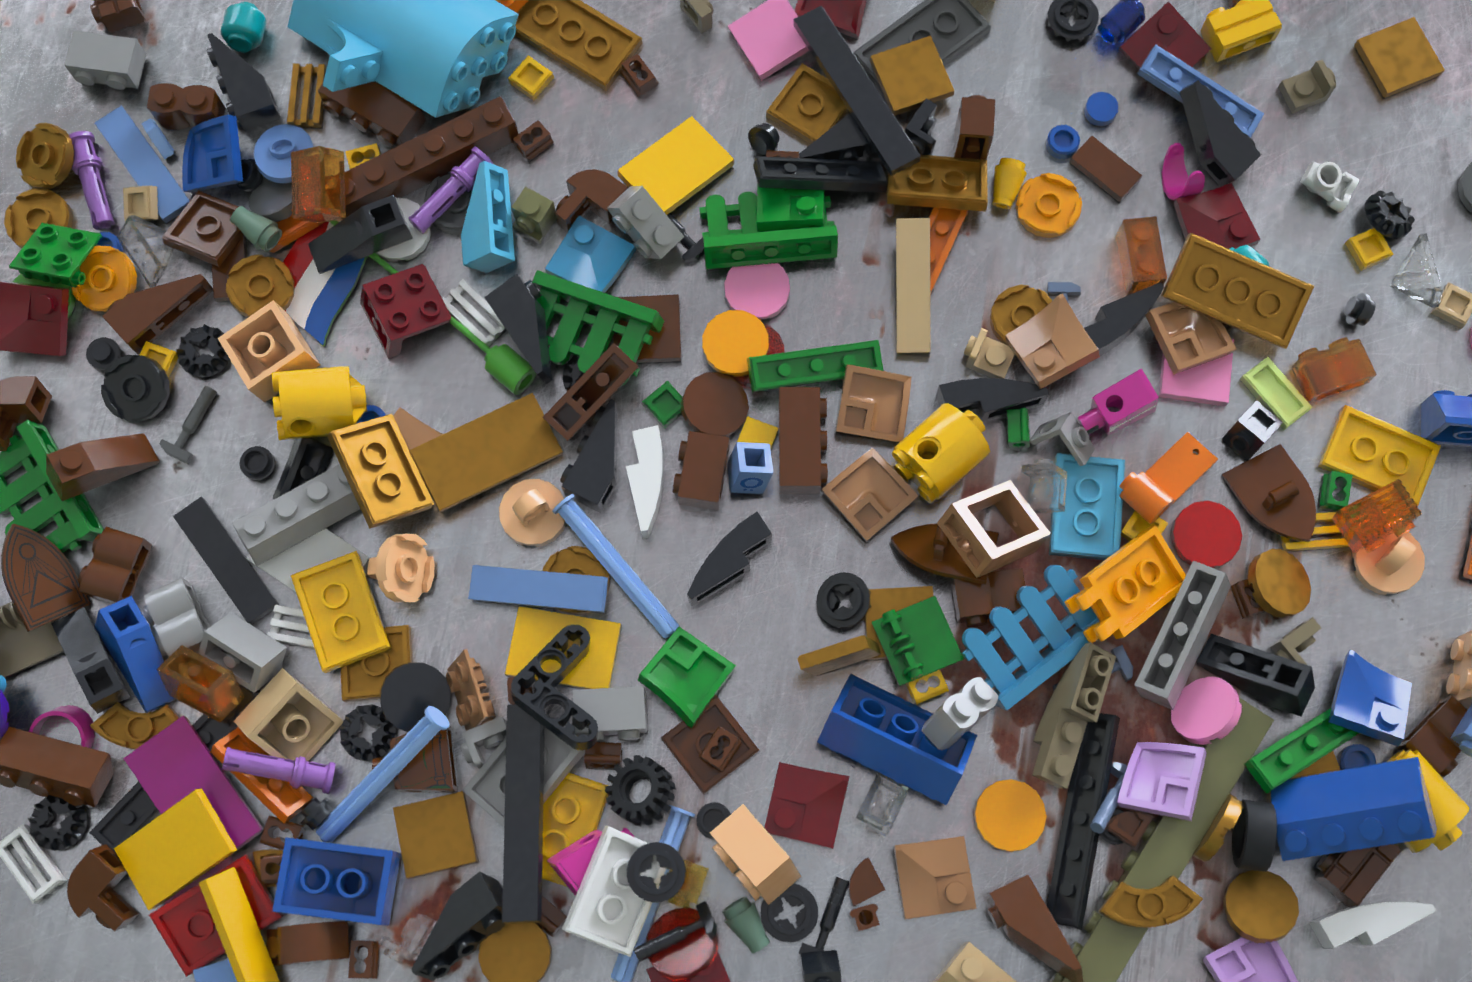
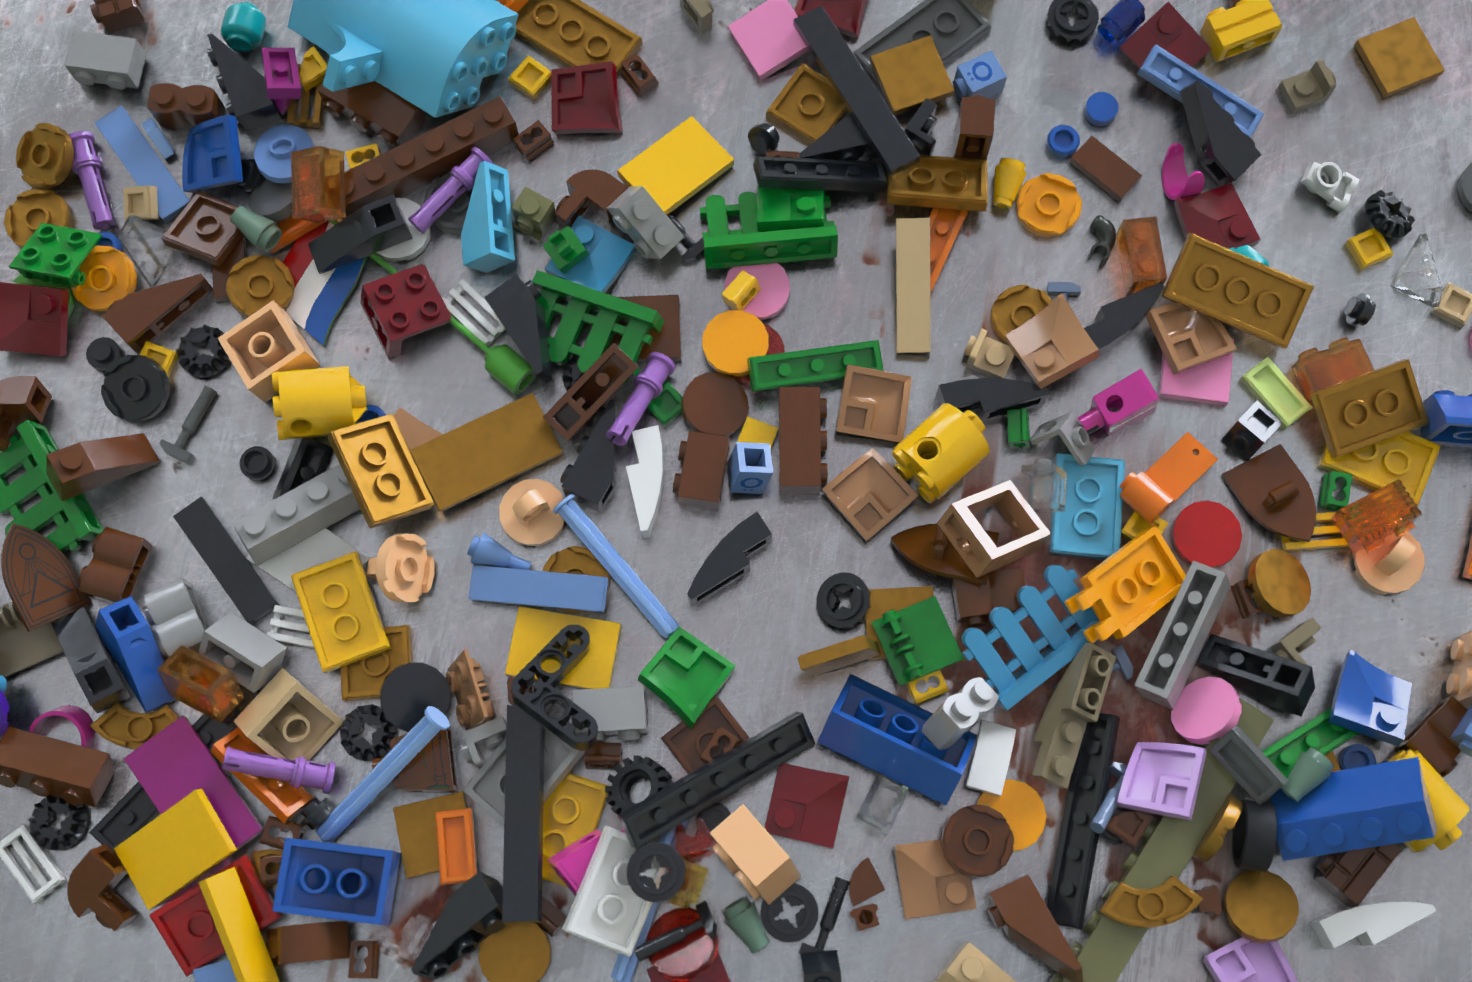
none -> magenta tile [262,47,301,115]
none -> yellow tile [299,46,327,91]
none -> orange tile [435,808,478,886]
none -> medium blue cone [467,532,532,570]
none -> green tile [542,226,590,274]
none -> dark red plate [551,61,623,135]
none -> medium lavender pin [606,352,676,446]
none -> black tile [618,711,815,850]
none -> clear red tile [674,818,716,862]
none -> yellow piece [721,270,761,310]
none -> reddish brown tile [941,804,1014,878]
none -> medium blue brick [953,50,1007,99]
none -> white slope [965,720,1016,797]
none -> pearl dark grey arm [1088,215,1116,267]
none -> reddish brown piece [1191,885,1222,916]
none -> dark grey tile [1209,725,1288,806]
none -> sand green cone [1280,747,1334,803]
none -> pearl gold tile [1310,359,1429,458]

